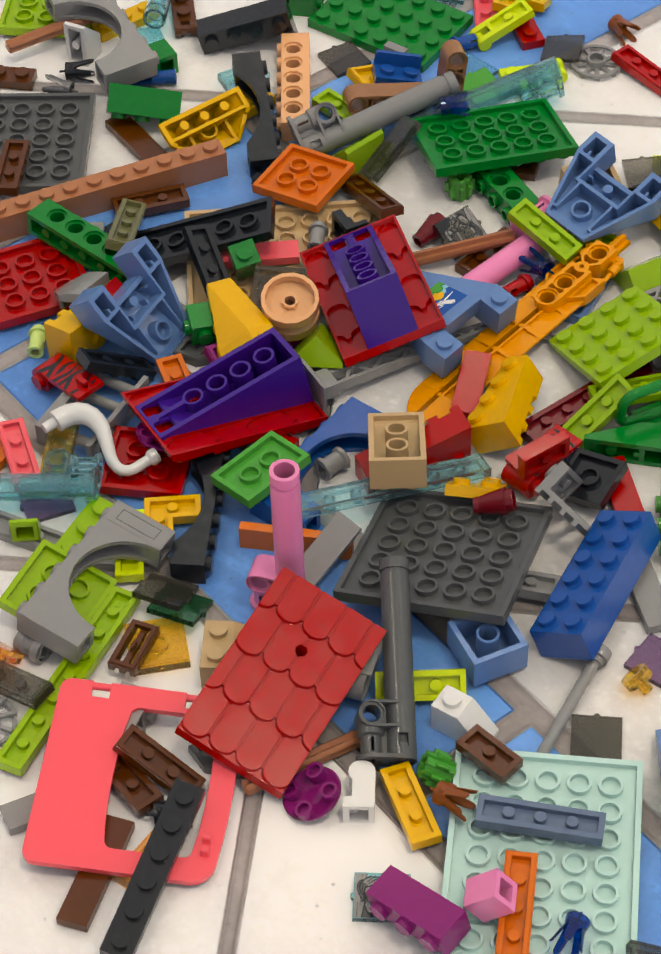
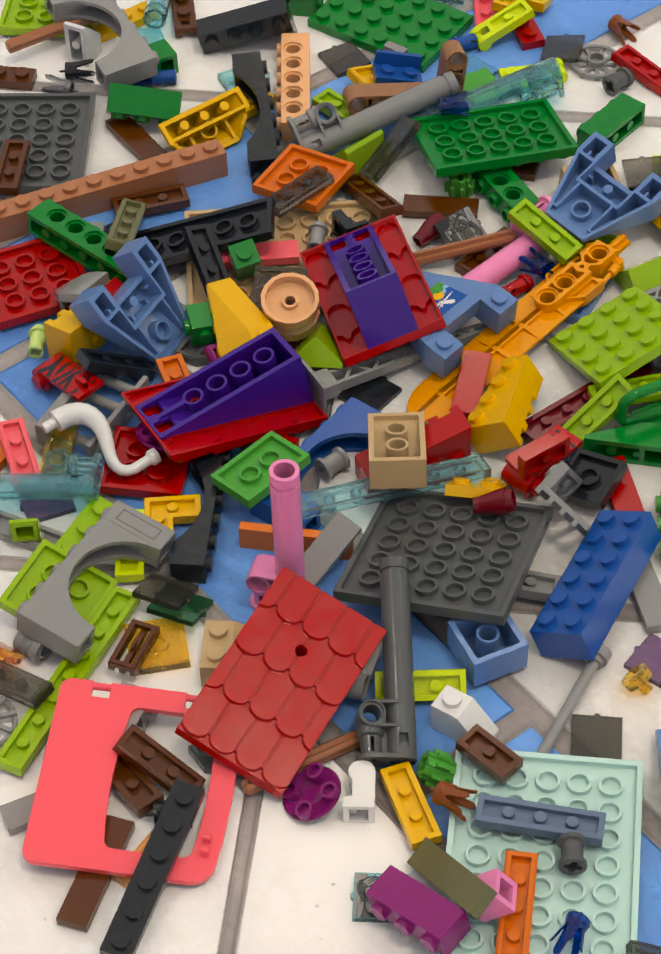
none -> clear smoke tile [269,165,334,218]
none -> black piece [338,376,402,411]
none -> reddish brown tile [402,194,479,221]
none -> olive tile [407,837,498,920]
none -> dark grey bush [557,832,587,875]
none -> green brick [576,93,645,147]
none -> dark grey bush [602,66,634,96]

